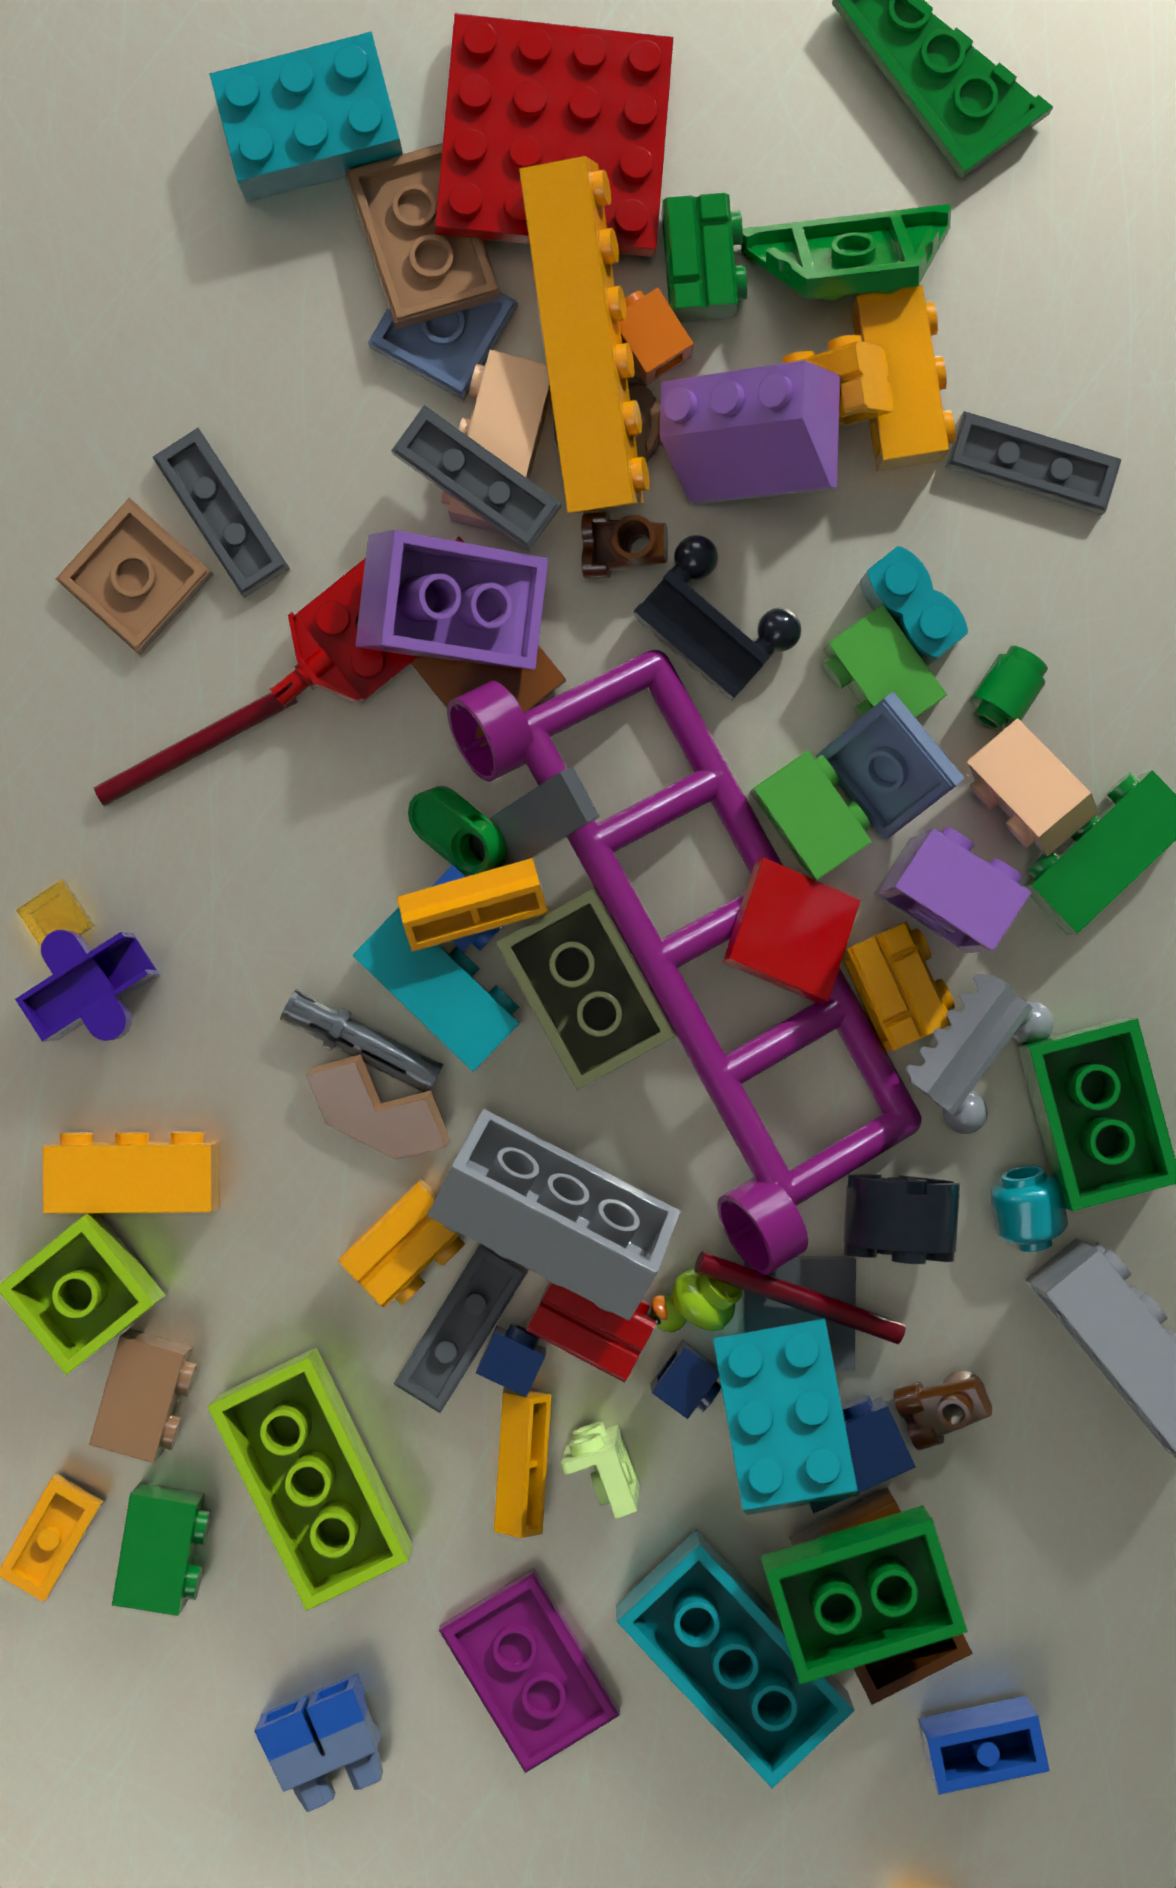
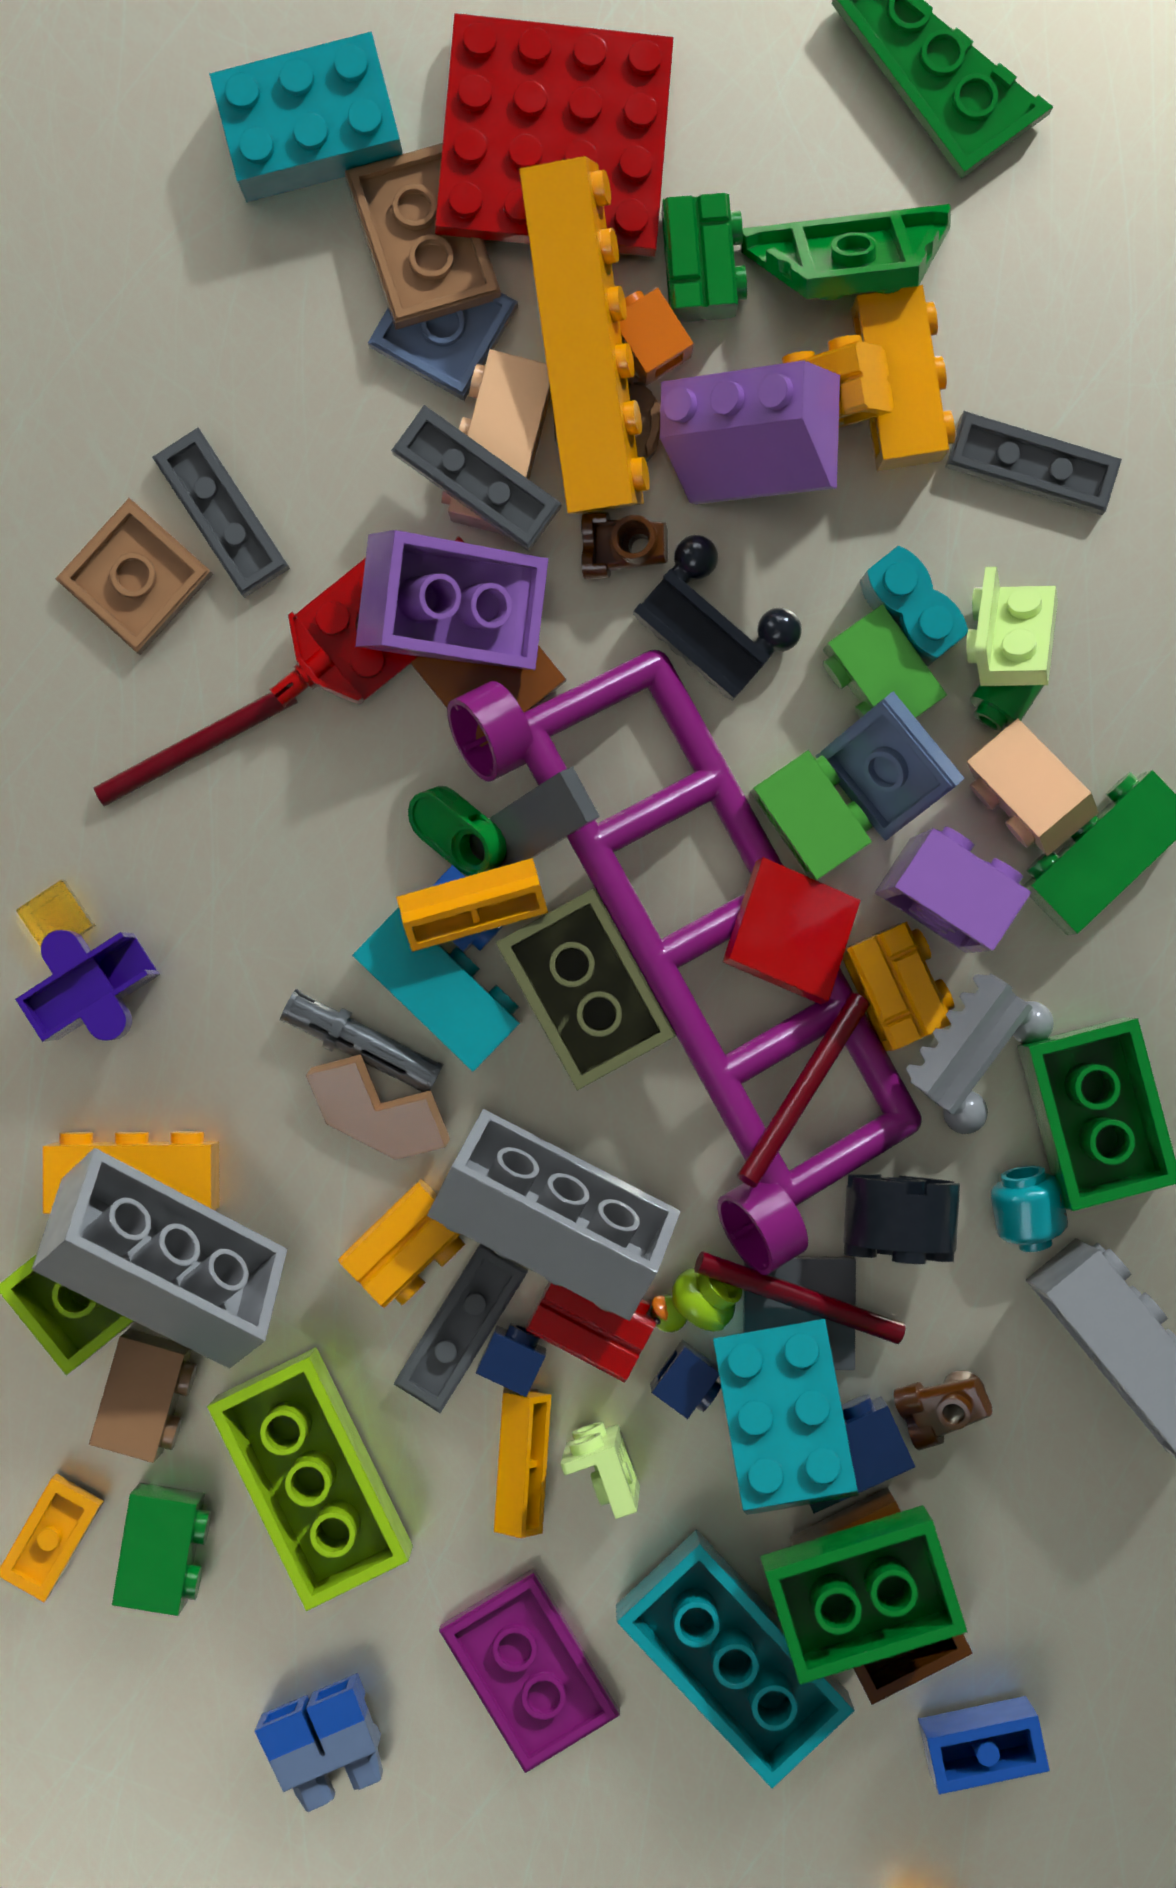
none -> light grey brick [32,1148,287,1369]
none -> dark red bar [737,993,870,1188]
none -> yellowish green bracket [966,567,1058,686]

